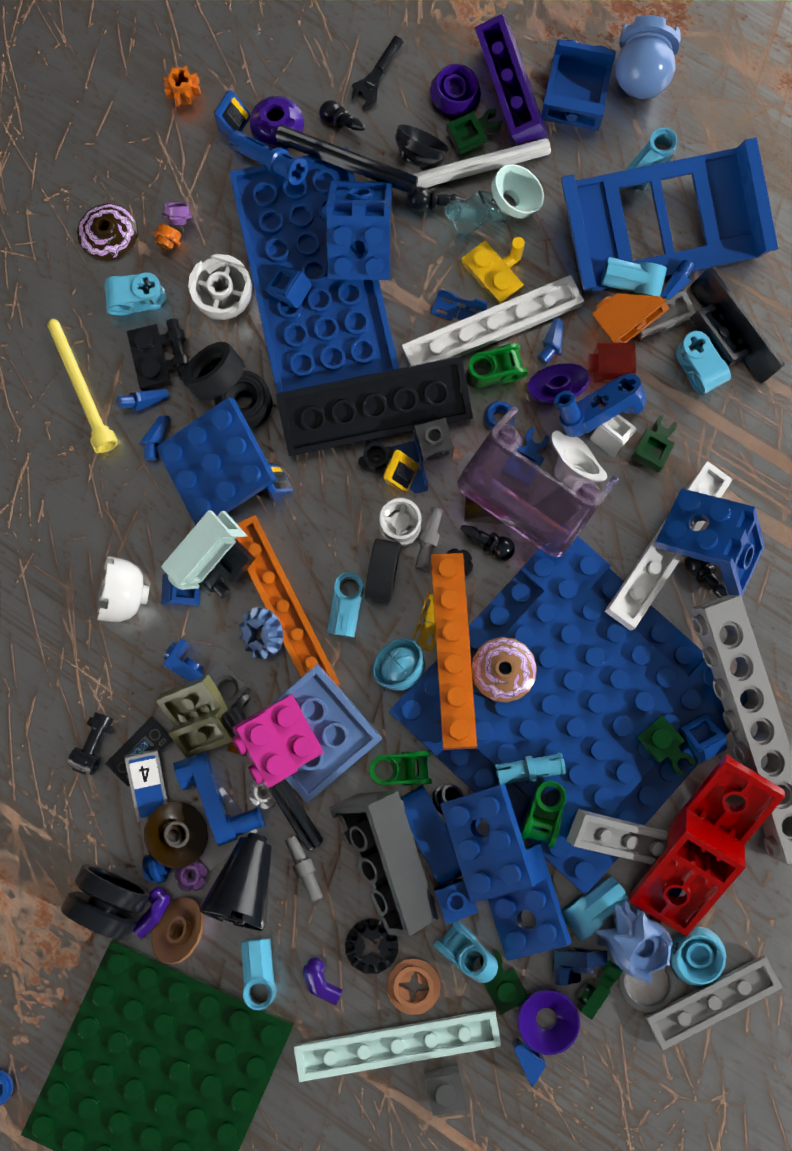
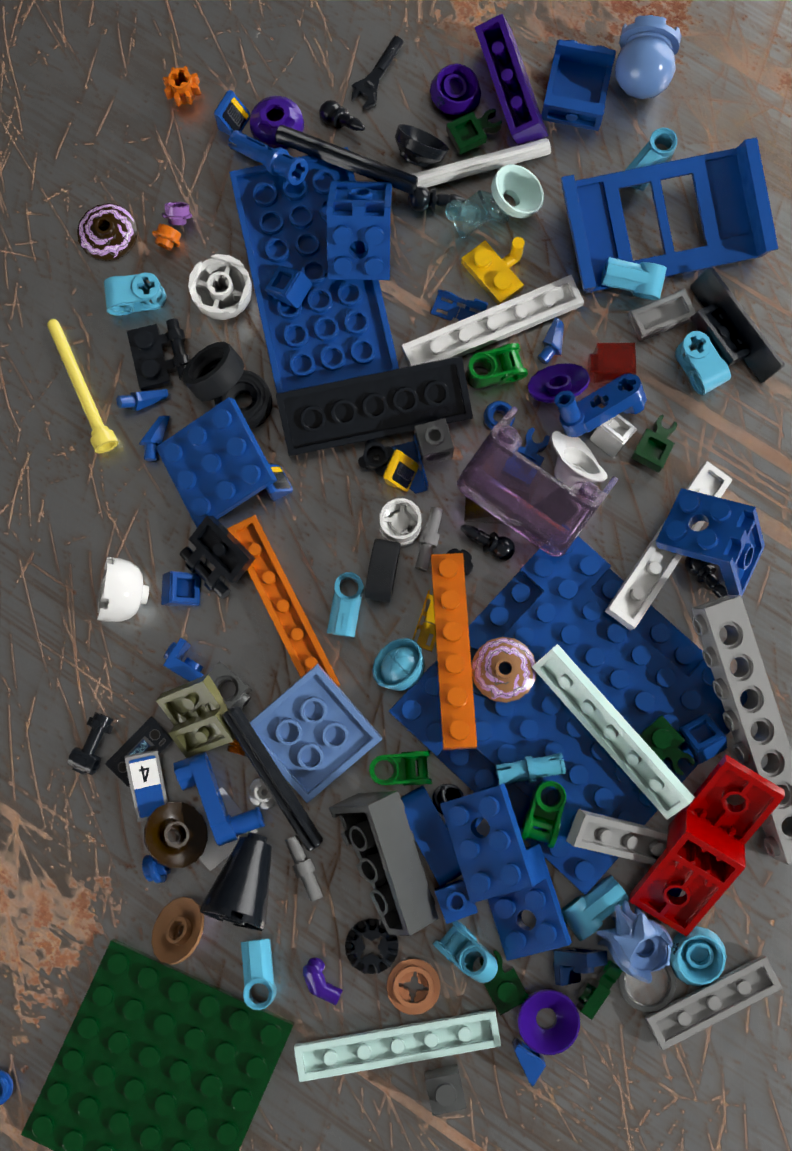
black wheel [61,864,150,941] -> none
dark purple arm [133,887,170,938] -> none
light aqua window [161,510,247,590] -> none
medium lavender plate [175,861,208,892] -> none
dark pink plate [232,694,324,788] -> none
medium blue gear [238,607,283,659] -> none
orange slope [592,293,670,348] -> none
blue bar [661,260,694,300] -> none
none -> light aqua plate [532,644,695,820]

